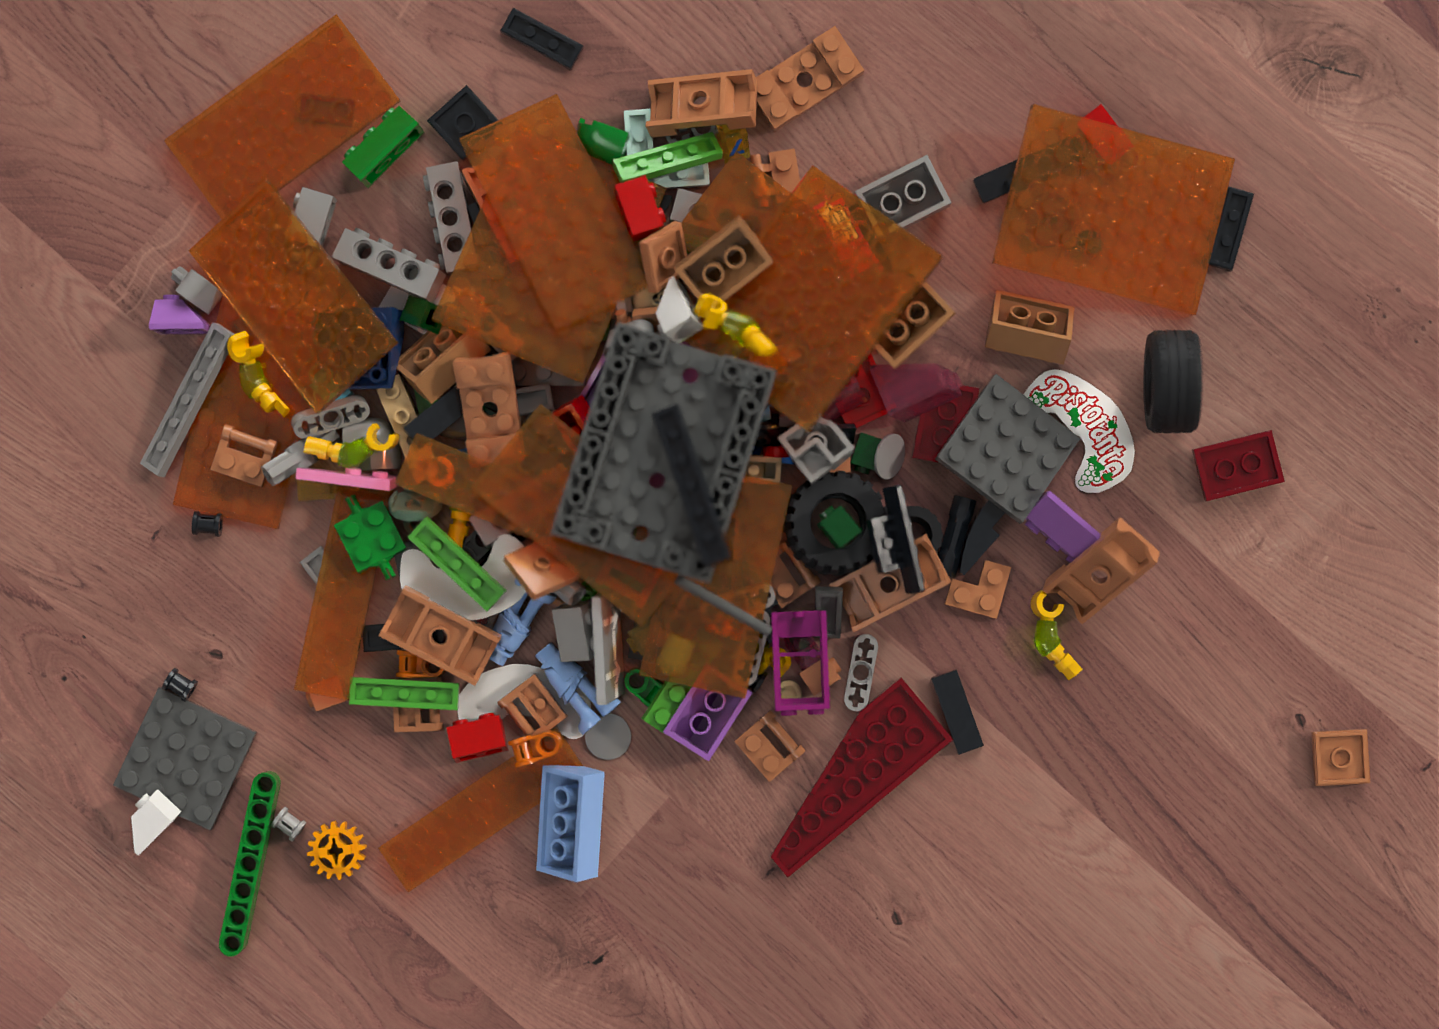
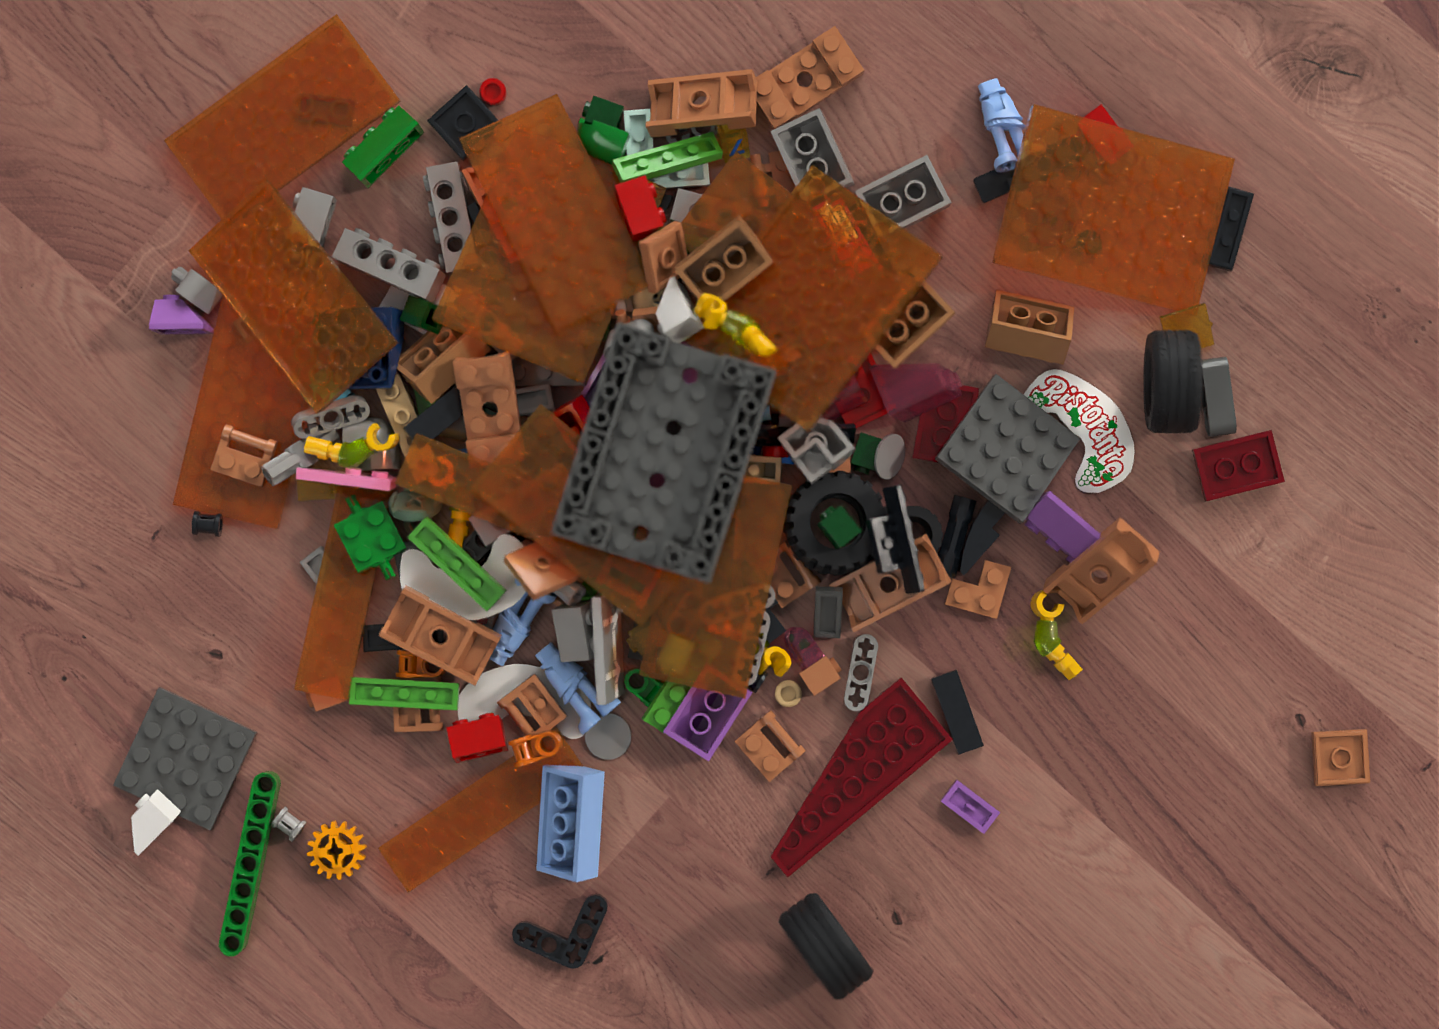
light grey plate [140,322,235,477] -> none
black bush [162,668,198,702] -> none
yellow piece [227,331,290,418] -> none
black tile [500,8,584,70] -> none
black tile [652,404,733,569] -> none
dark grey bar [674,574,772,637] -> none
magenta door [771,610,830,716] -> none
none -> red tile [479,78,507,106]
none -> black beam [512,893,608,969]
none -> dark green brick [582,95,625,128]
none -> light grey slope [771,108,855,205]
none -> black tyre [778,893,873,1000]
none -> medium lavender plate [940,779,1000,834]
none -> light blue piece [978,78,1043,172]
none -> clear yellow piece [1160,303,1215,349]
none -> dark grey beam [1202,357,1237,437]

